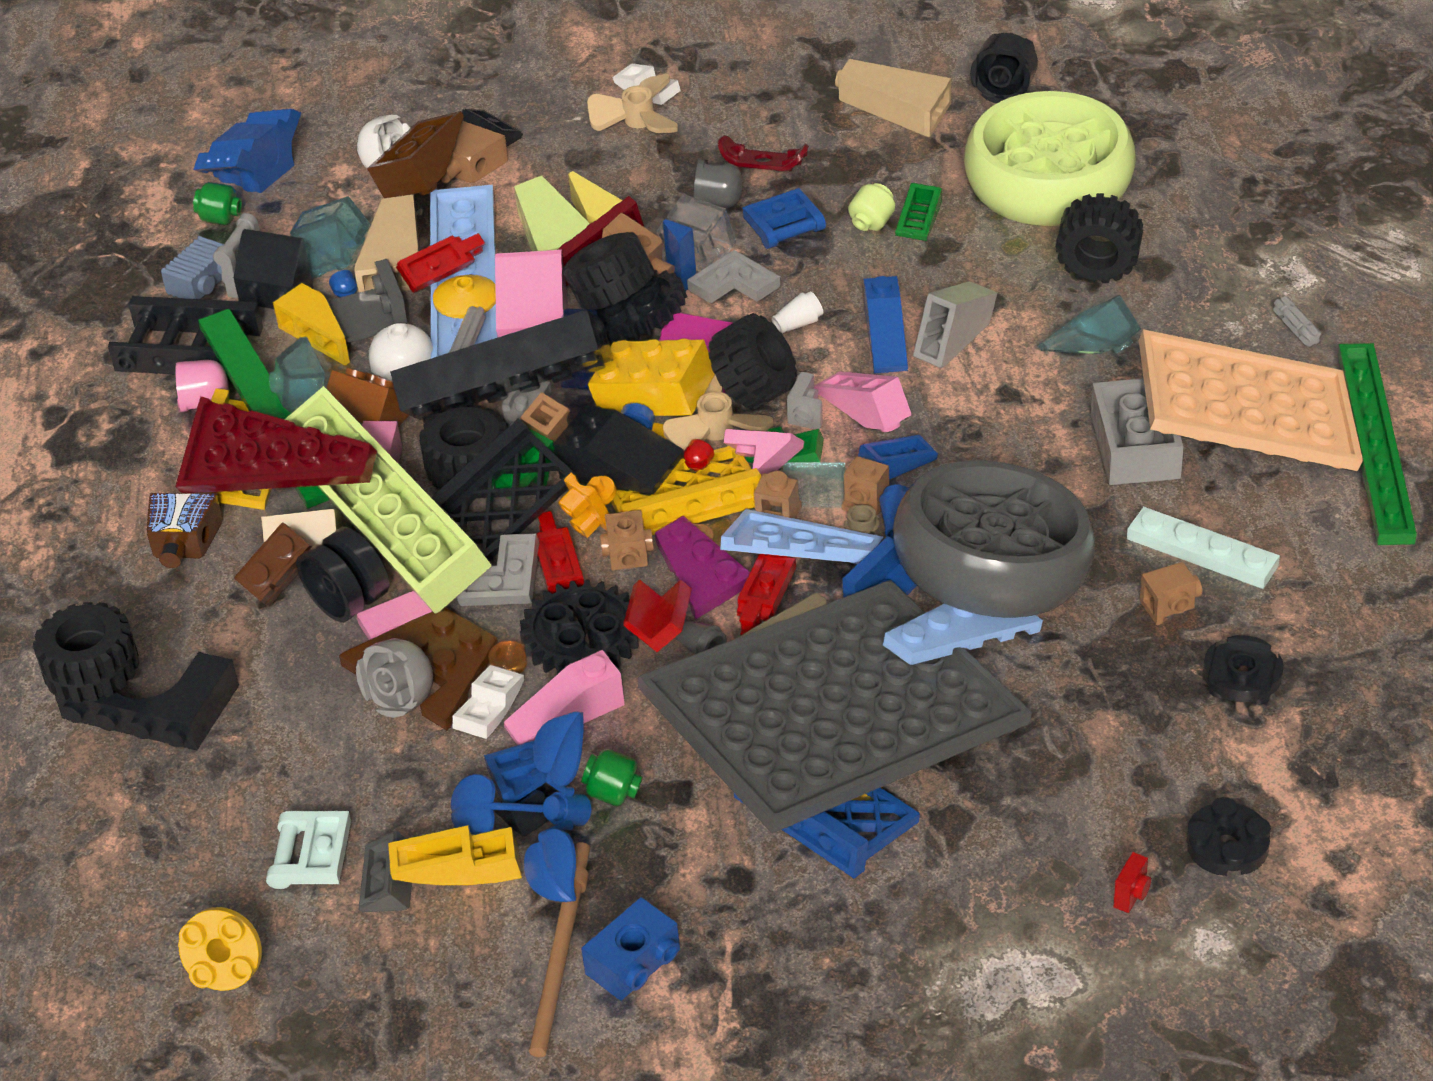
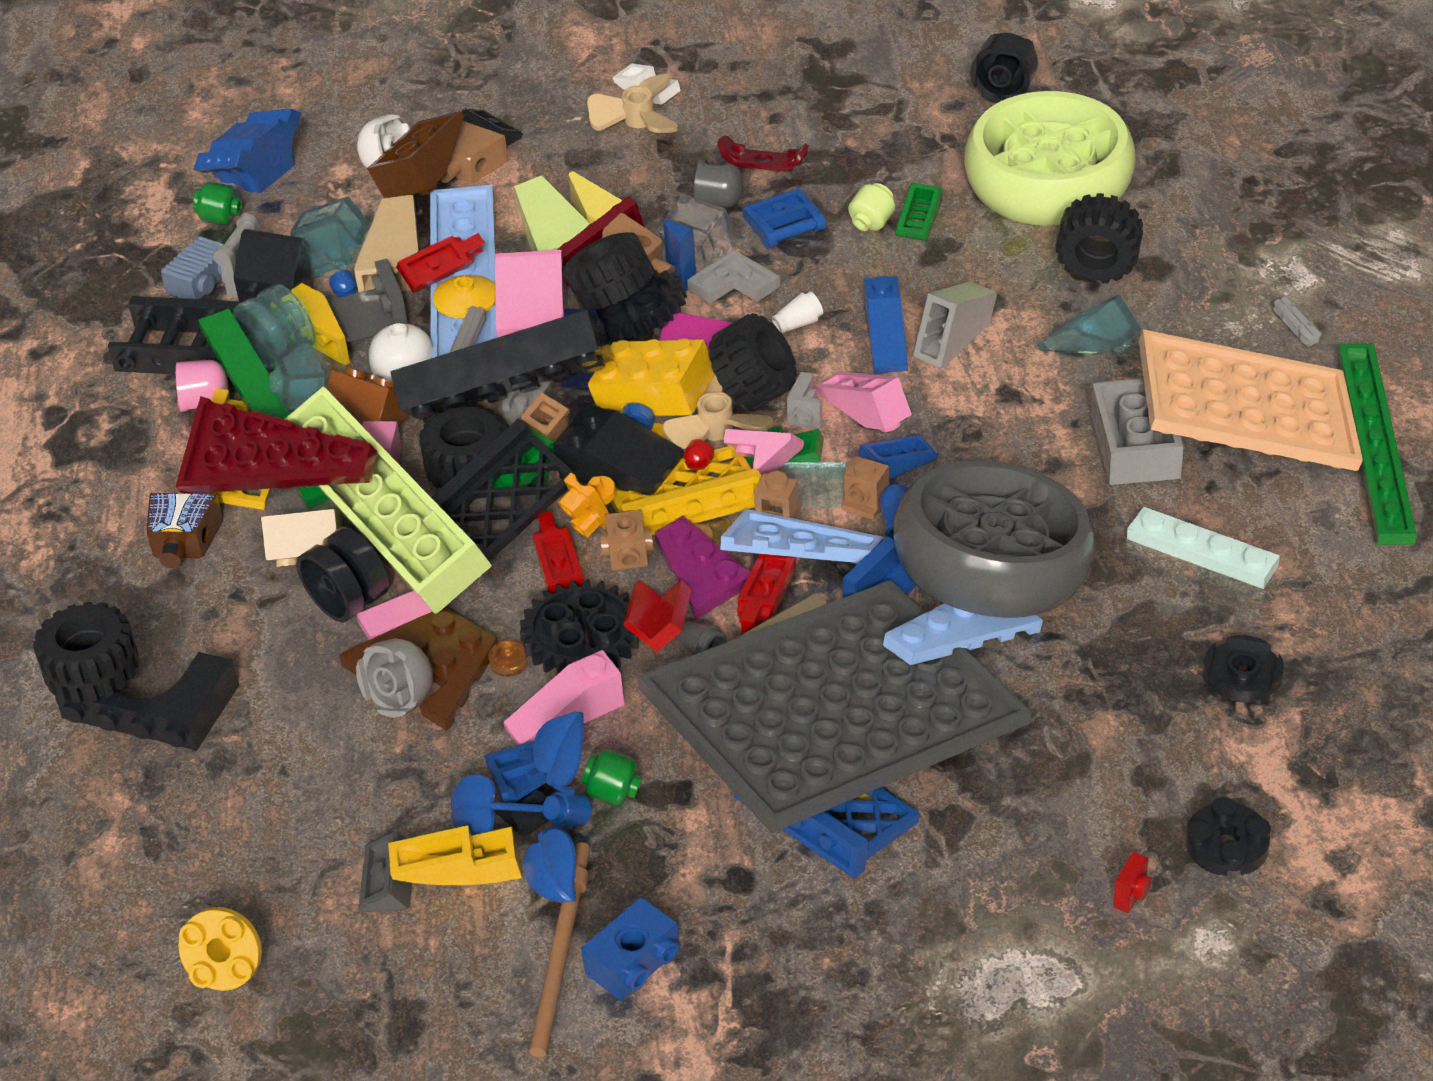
reddish brown brick [234,522,313,607] -> none
light aqua plate [266,811,351,889] -> none
white slope [453,665,524,739] -> none
light grey plate [457,533,539,606] -> none
tan slope [835,59,951,137] -> none
dark tan plate [844,505,880,534] -> none
medium nougat brick [1140,562,1202,626] -> none
none -> clear light blue wheel [233,284,315,370]

